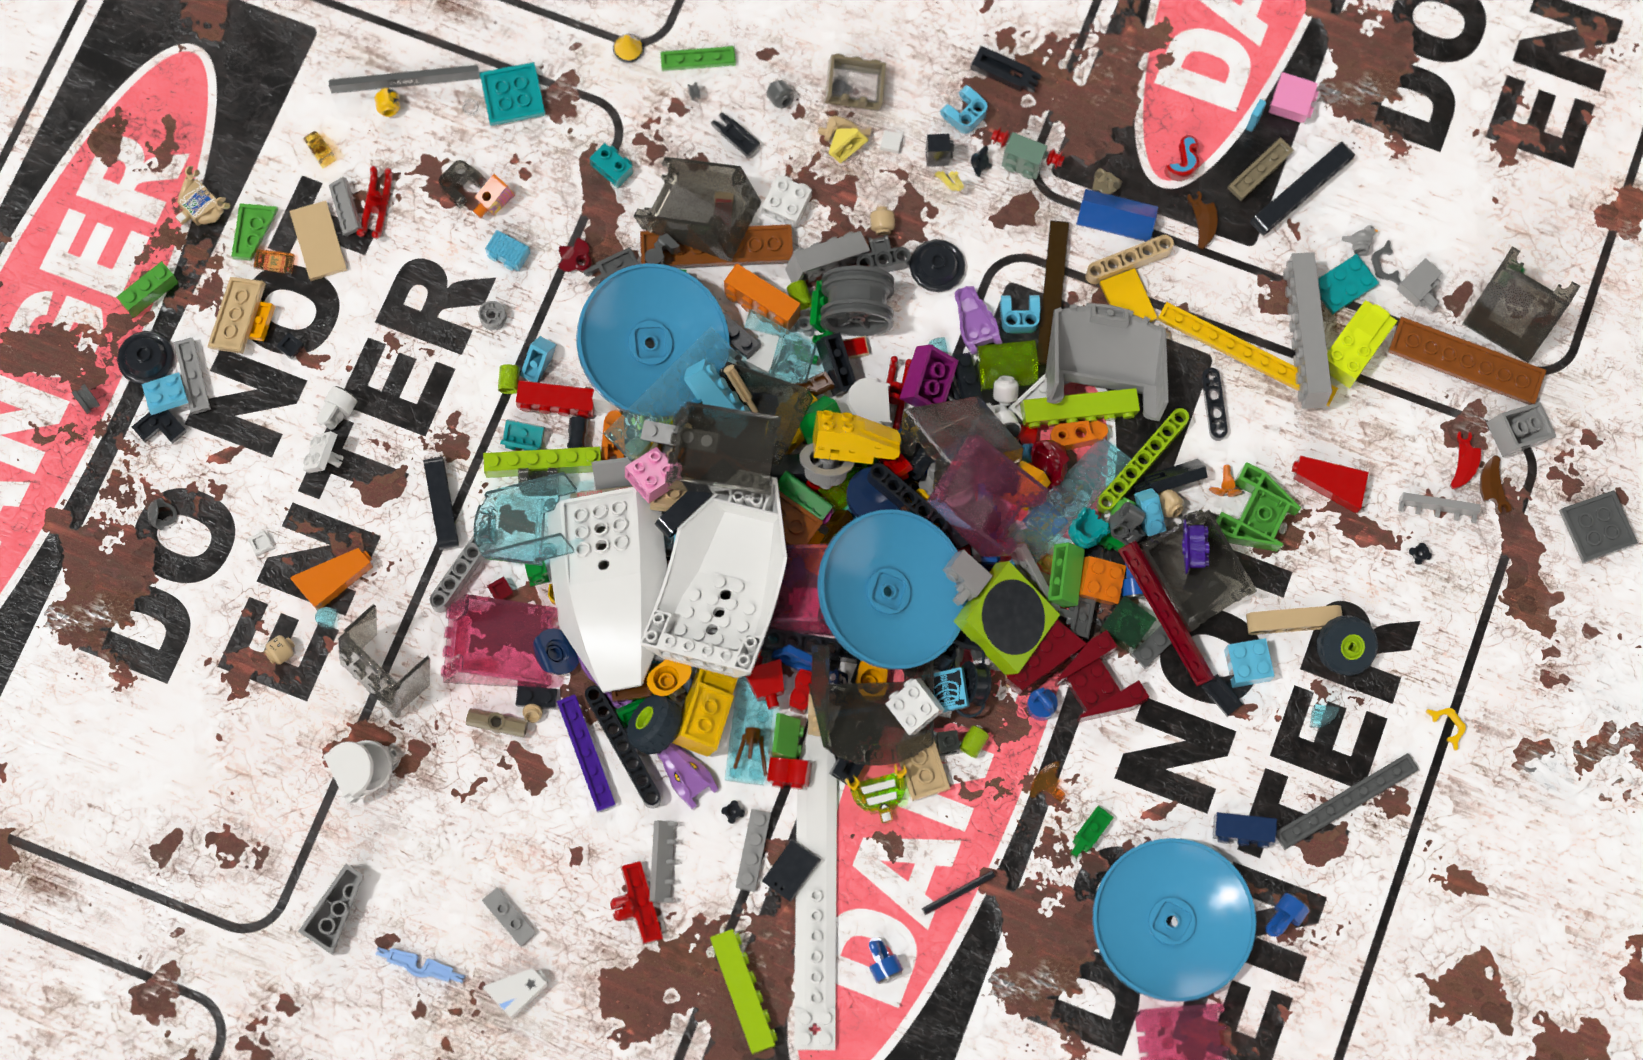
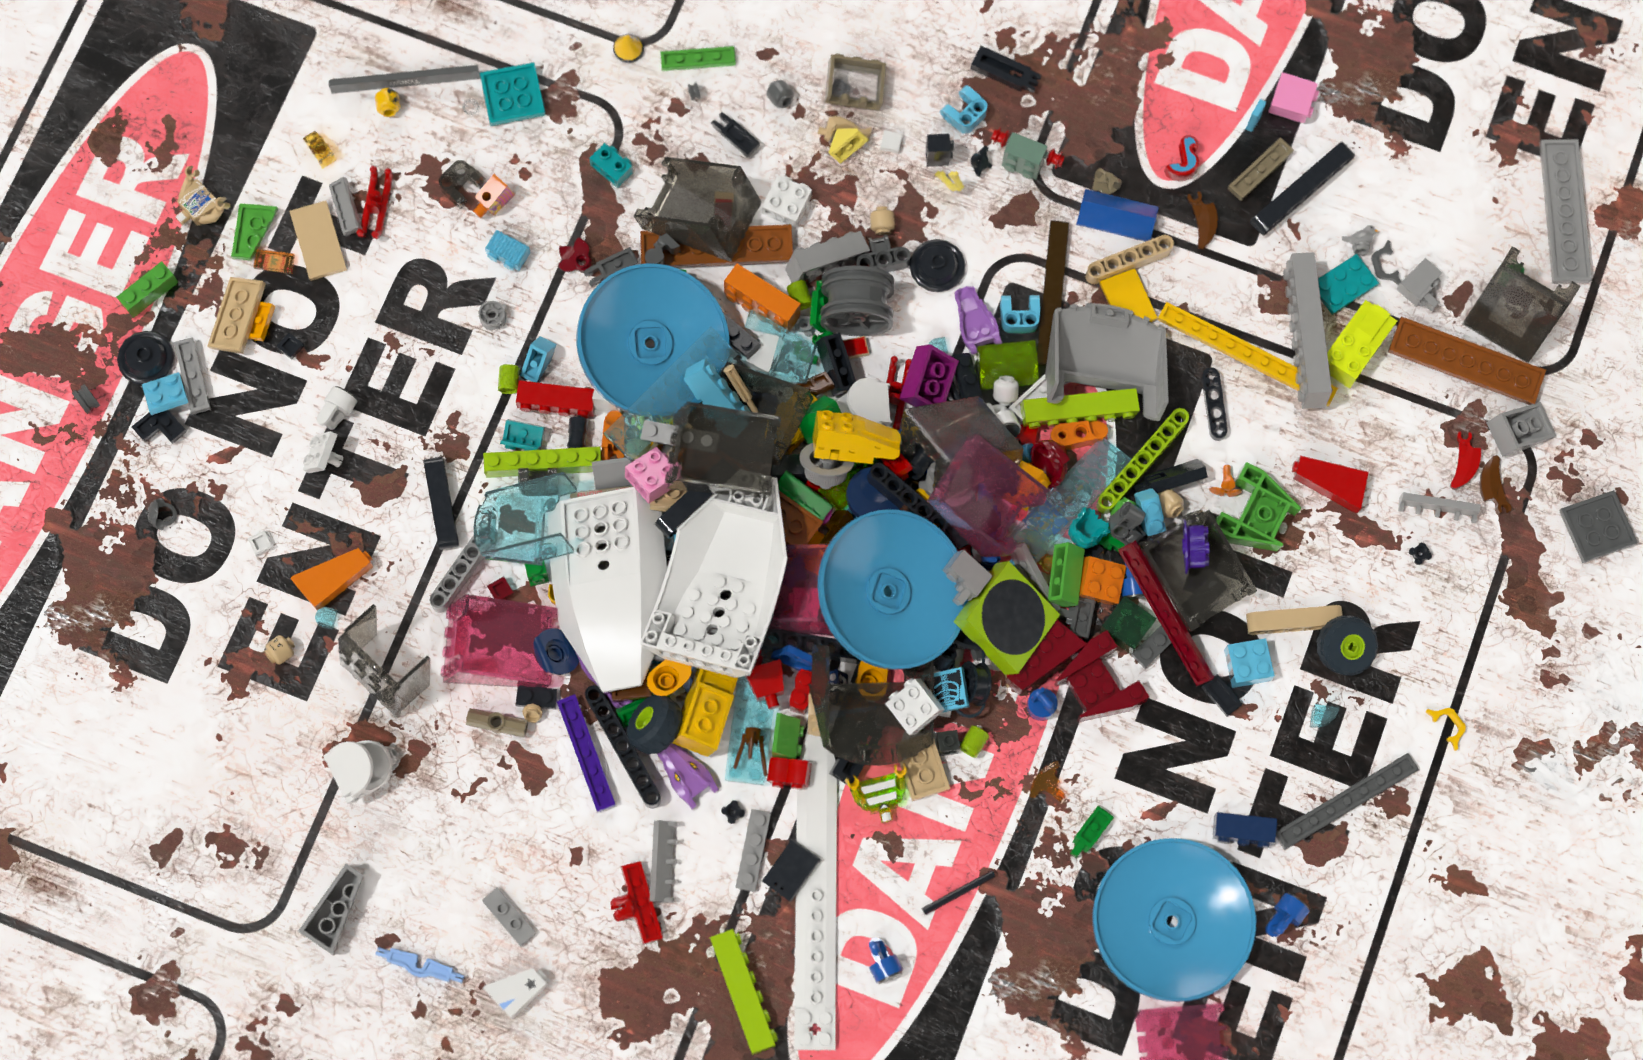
none -> light grey plate [1539,139,1592,284]

